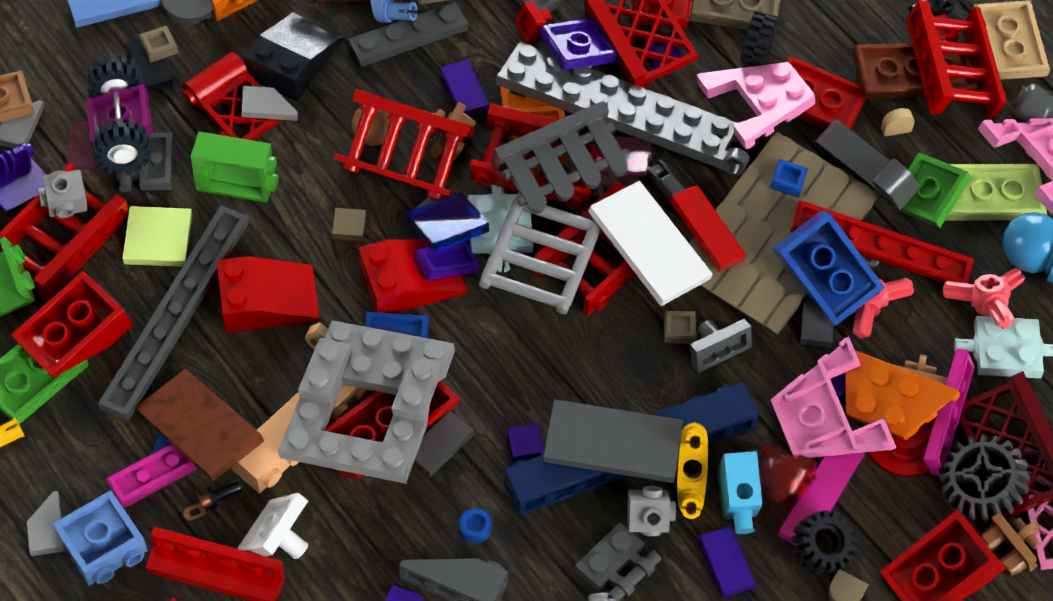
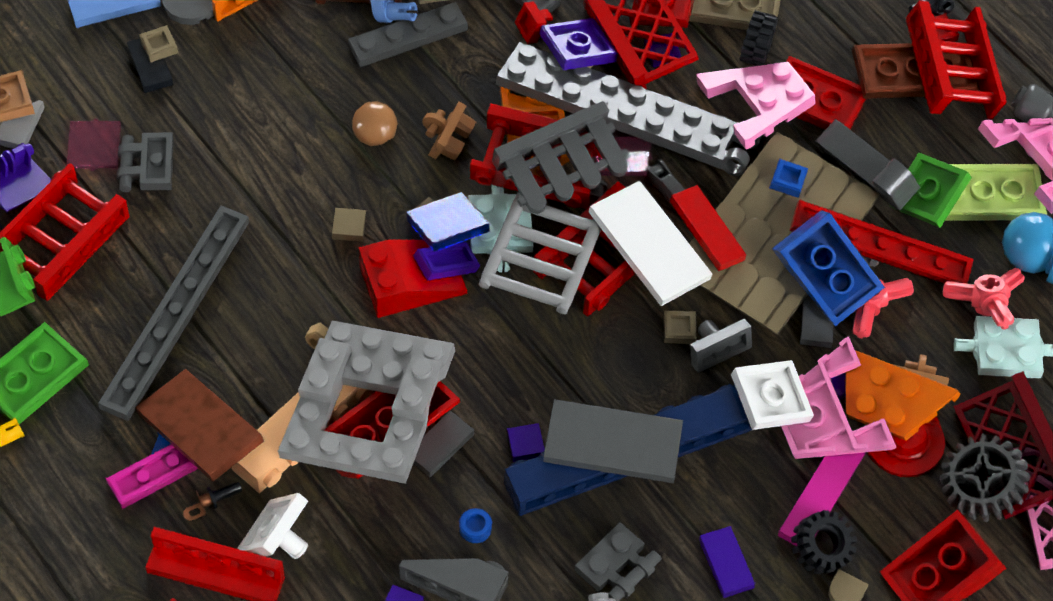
red slope [11,271,134,378] -> none
light grey tile [27,491,65,556] -> none
light grey brick [38,170,87,218] -> none
medium blue plate [52,491,148,585] -> none
plate [86,54,153,176] -> none
yellowish green tile [123,206,193,267] -> none
red piece [182,52,283,141] -> none
bright green window [191,131,278,203] -> none
red slope [217,256,320,333] -> none
light grey tile [241,86,298,121] -> none
black slope [244,12,343,101] -> none
red fence [334,89,476,201] -> none
blue tile [365,311,429,338] -> none
dark purple tile [440,59,489,116] -> none
light grey brick [627,486,676,536] -> none
yellow connector [677,423,708,519] -> none
medium azure torso [716,451,762,534] -> none
clear red cone [757,445,817,502] -> none
tan tile [881,108,915,137] -> none
dark pink tile [924,349,975,476] -> none
tan tile [973,0,1050,80] -> none
medium nougat hips [981,513,1041,576] -> none
none -> white tile [731,360,814,430]

